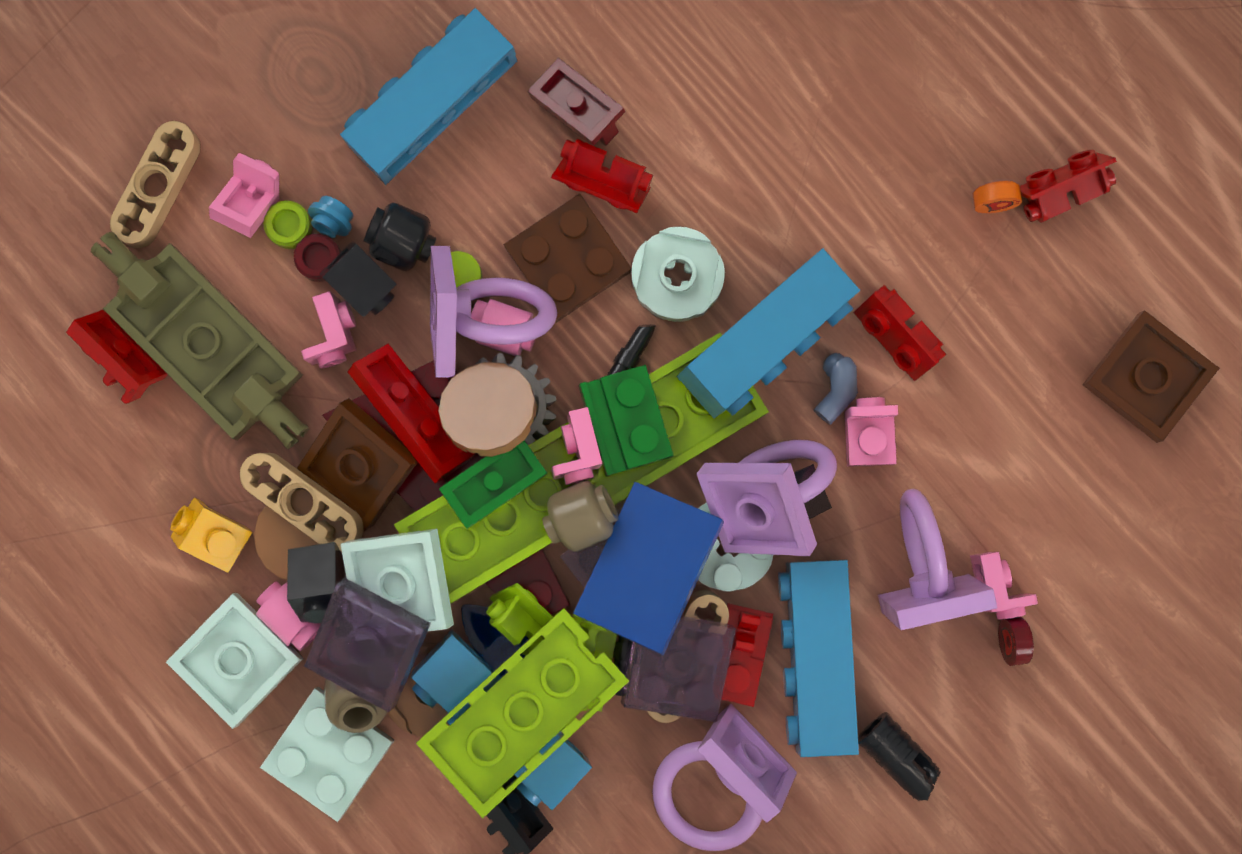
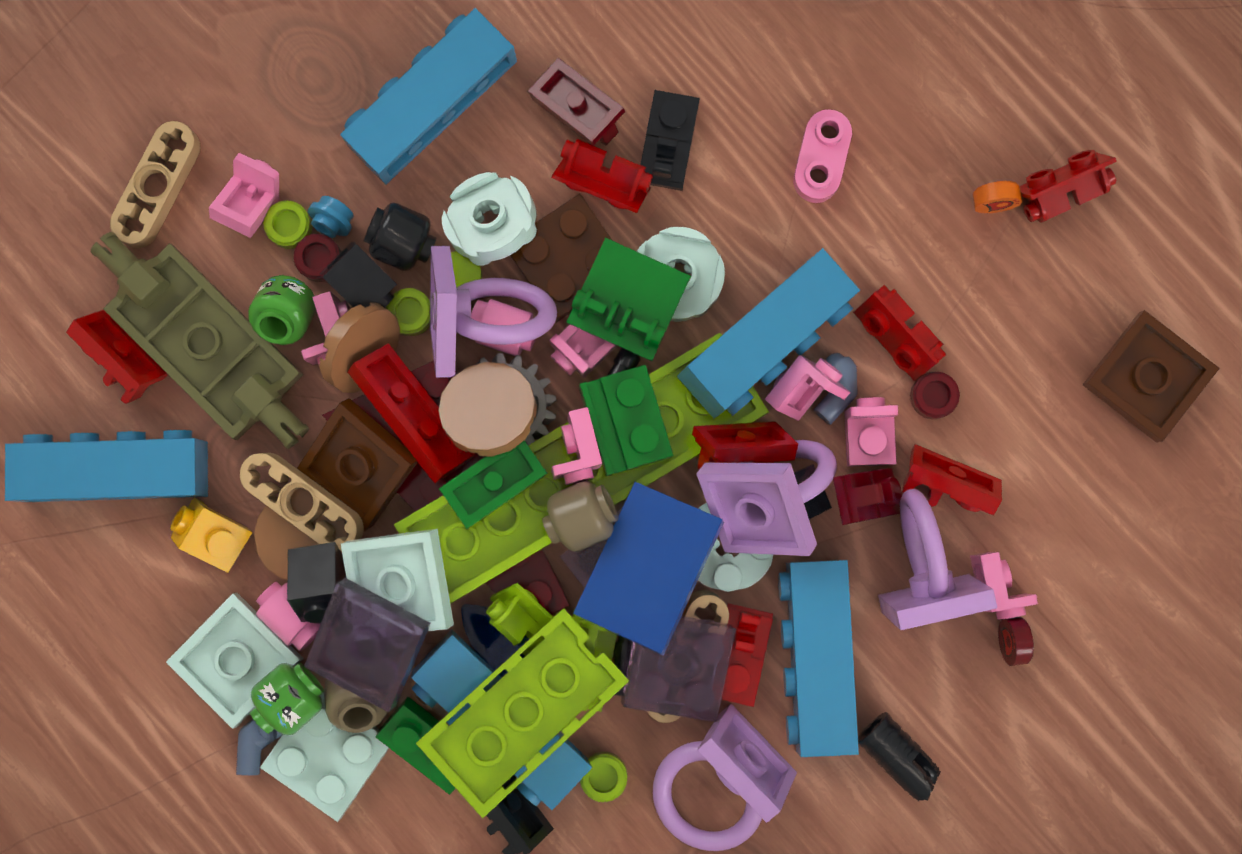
none -> dark azure brick [5,430,208,502]
none -> sand blue arm [236,719,282,775]
none -> bright green head [248,275,316,345]
none -> bright green head [250,663,324,735]
none -> medium nougat tile [319,303,400,393]
none -> green plate [375,697,456,795]
none -> lime tile [386,288,430,336]
none -> light aqua plate [442,172,537,266]
none -> bright pink bracket [549,325,616,378]
none -> green hinge [566,237,691,361]
none -> lime tile [580,752,627,802]
none -> black plate [640,90,700,191]
none -> red plate [692,421,799,470]
none -> bright pink bracket [765,355,851,421]
none -> bright pink plate [793,109,852,203]
none -> dark red plate [833,468,902,525]
none -> red plate [902,444,1002,516]
none -> dark red tile [910,372,960,419]

